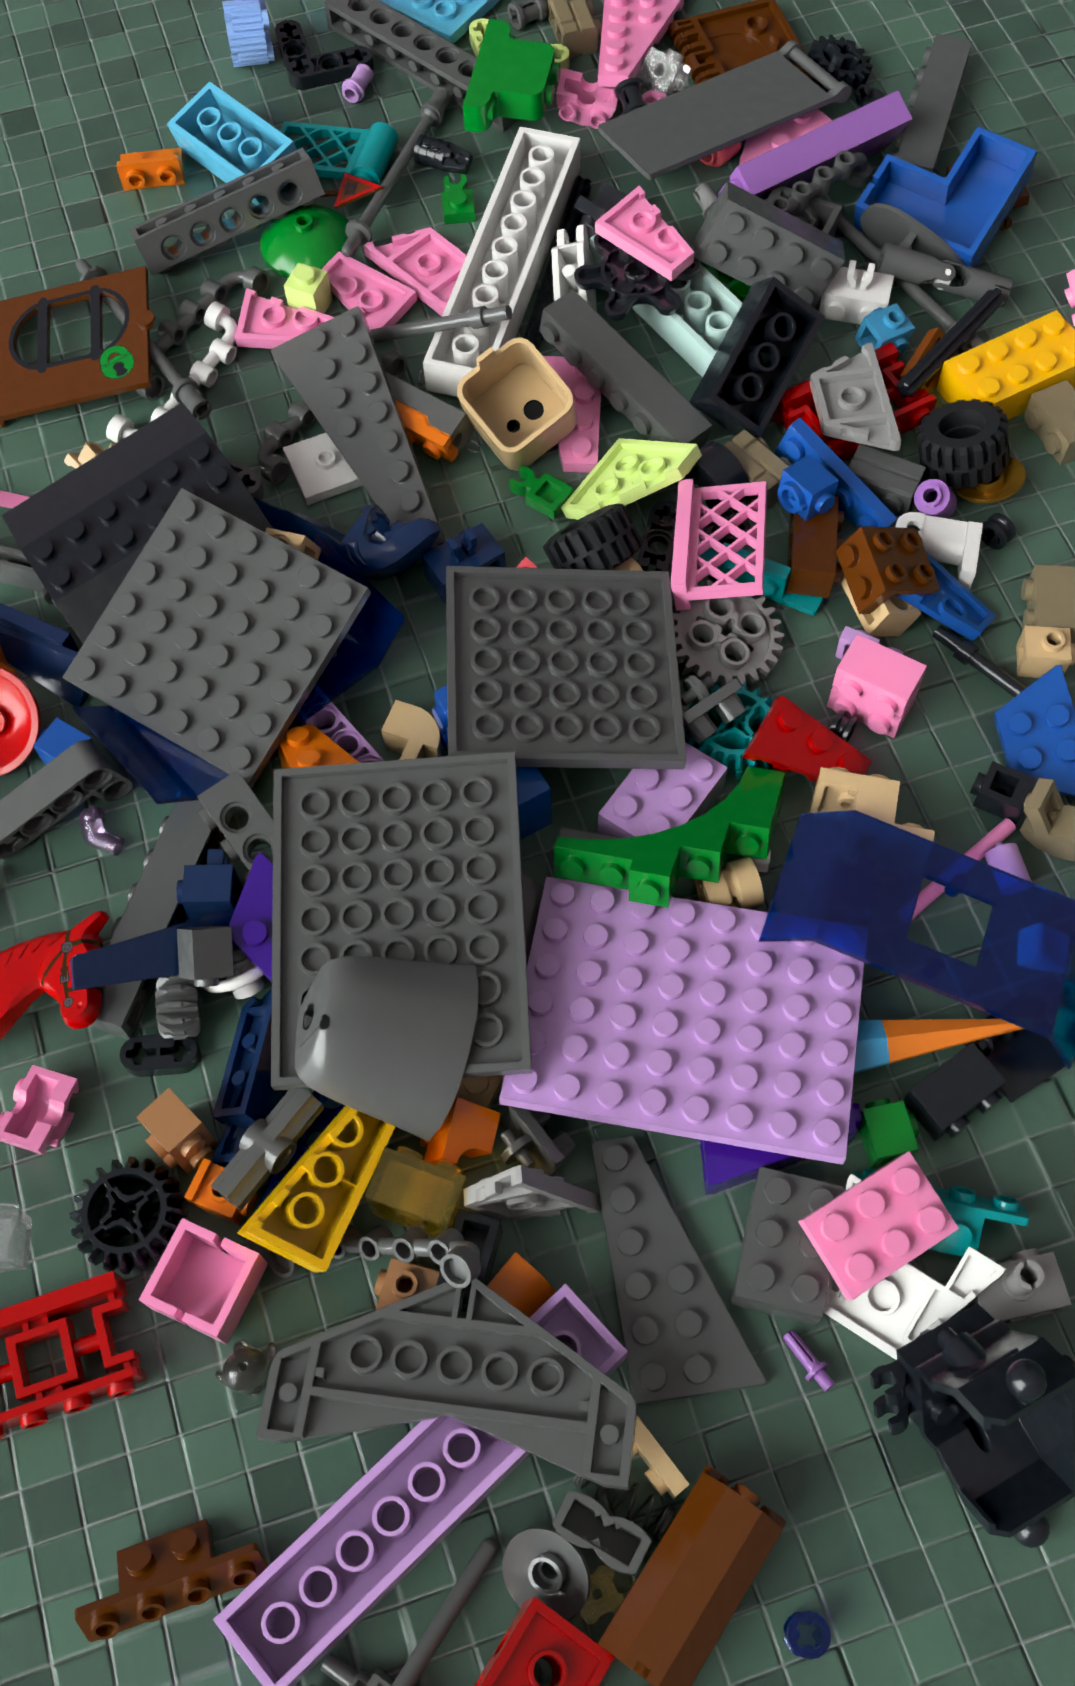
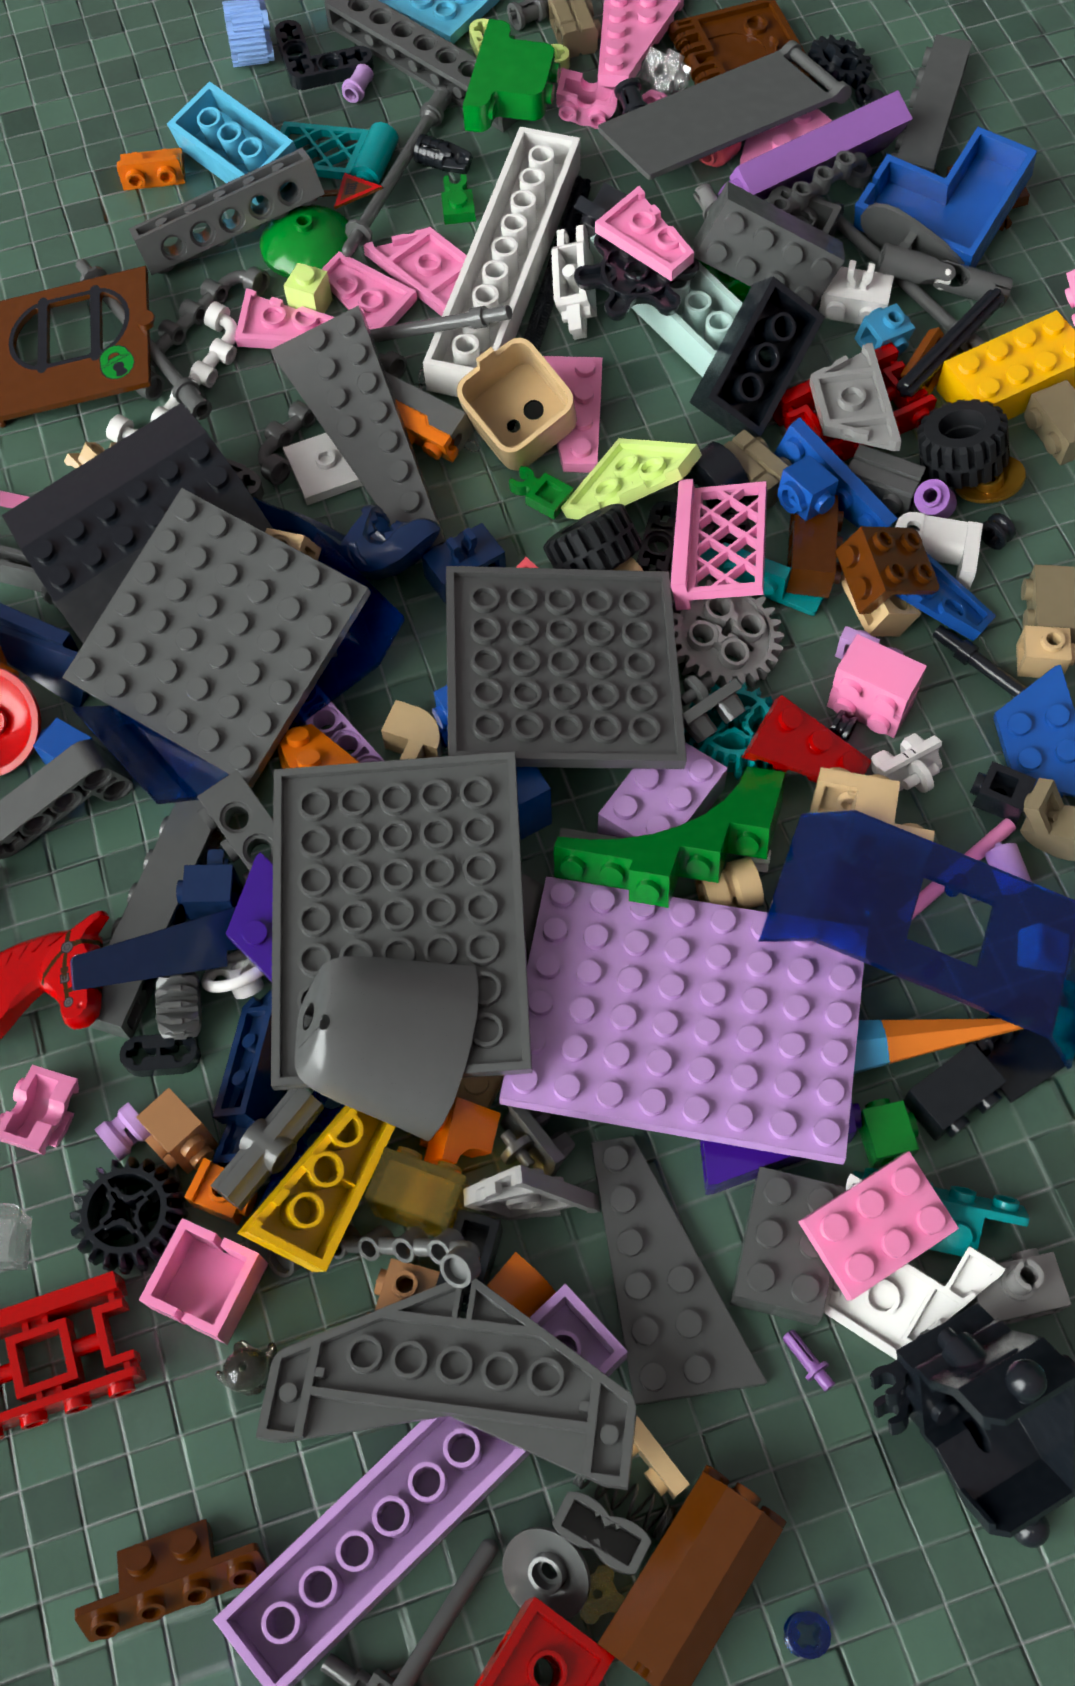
clear purple arm [78,806,124,856] -> none
dark grey brick [177,925,234,987] -> none
dark grey brick [539,289,712,449] -> none
none -> lavender wheel [94,1102,151,1161]
none -> white hips [871,733,942,793]

